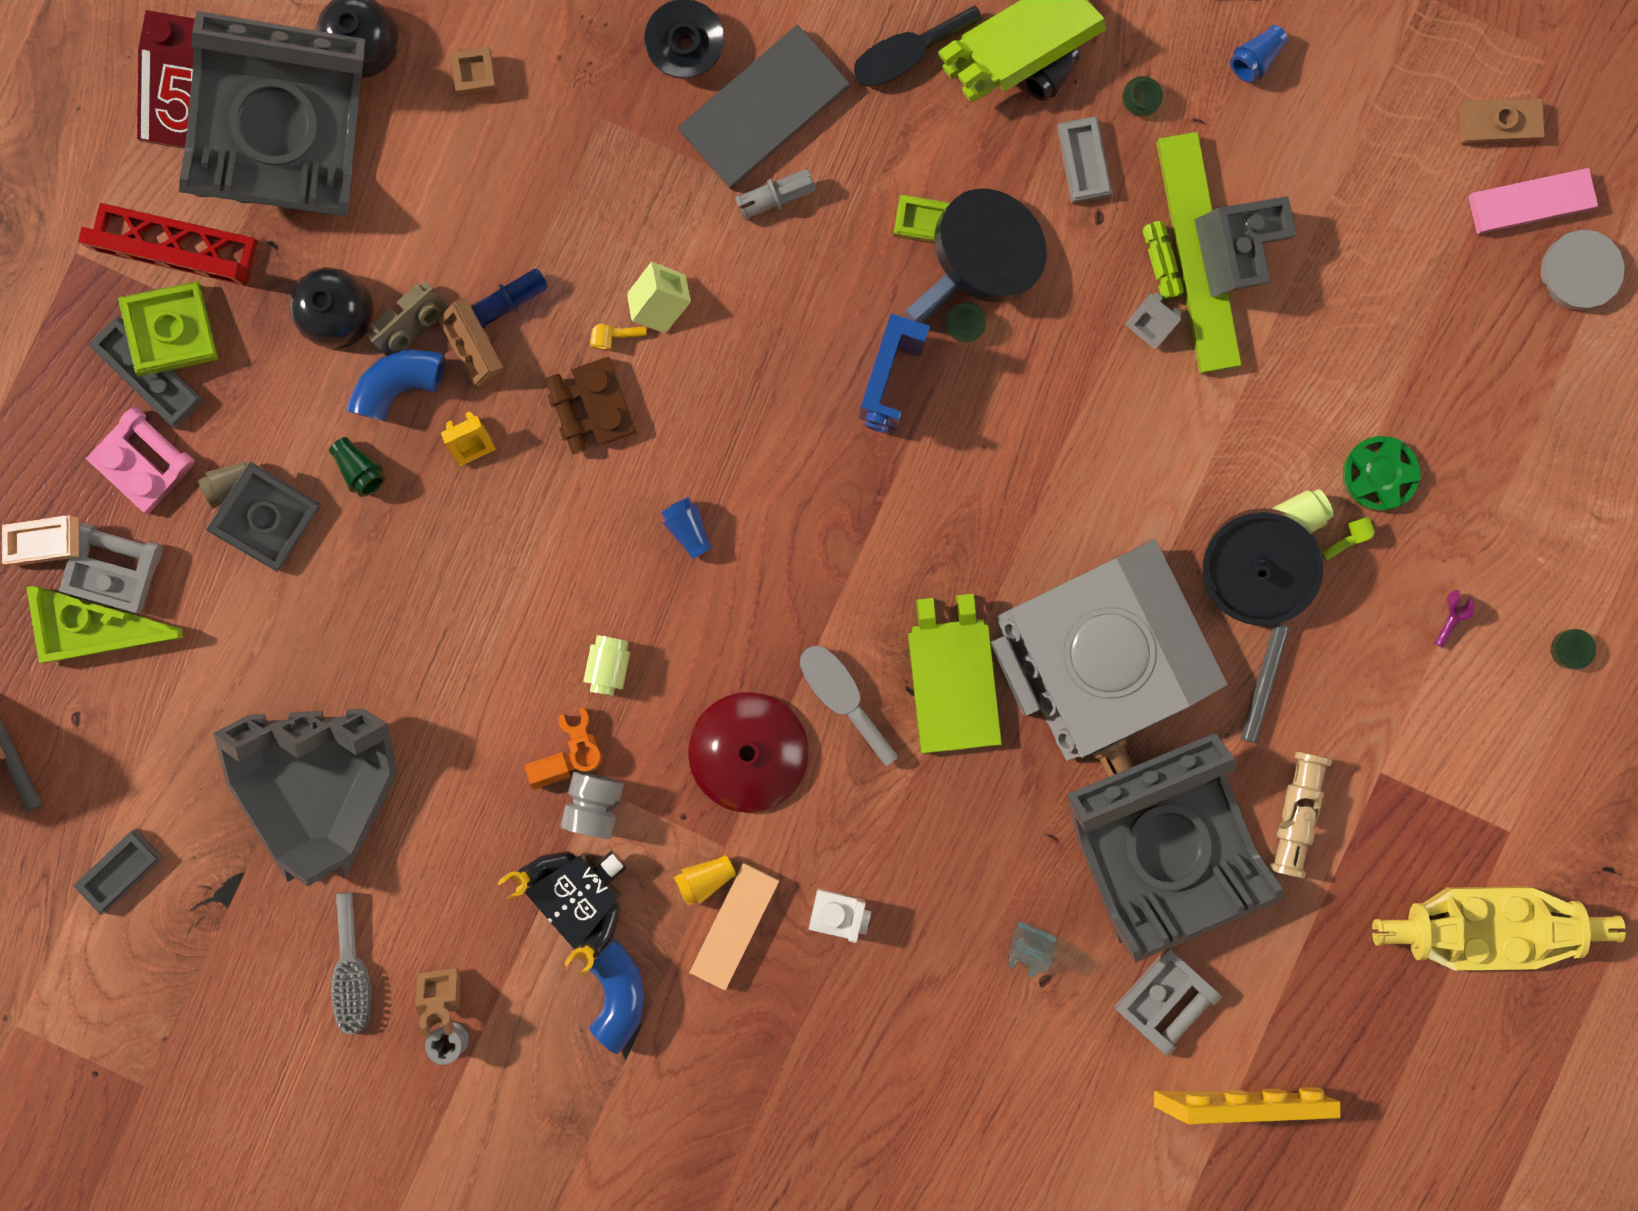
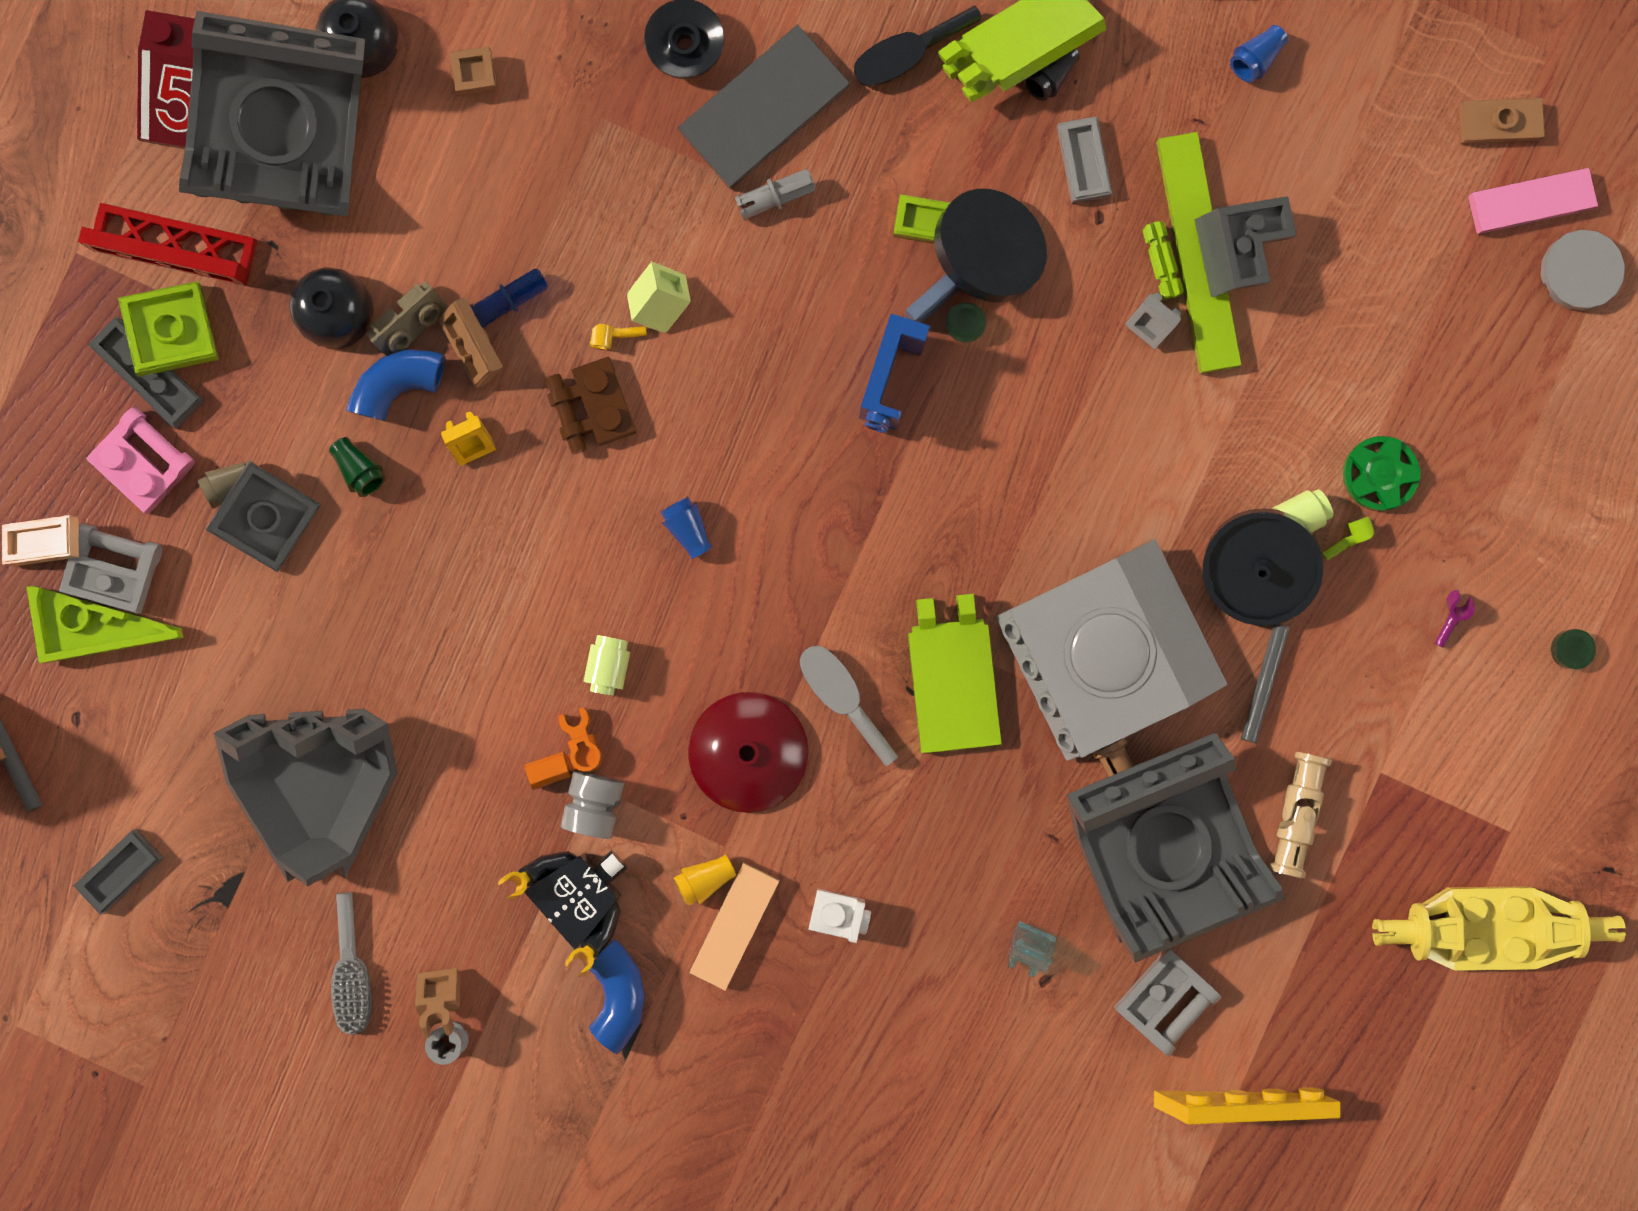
light grey tile [990,636,1040,716] -> none
clear green plate [1122,76,1163,117] -> none

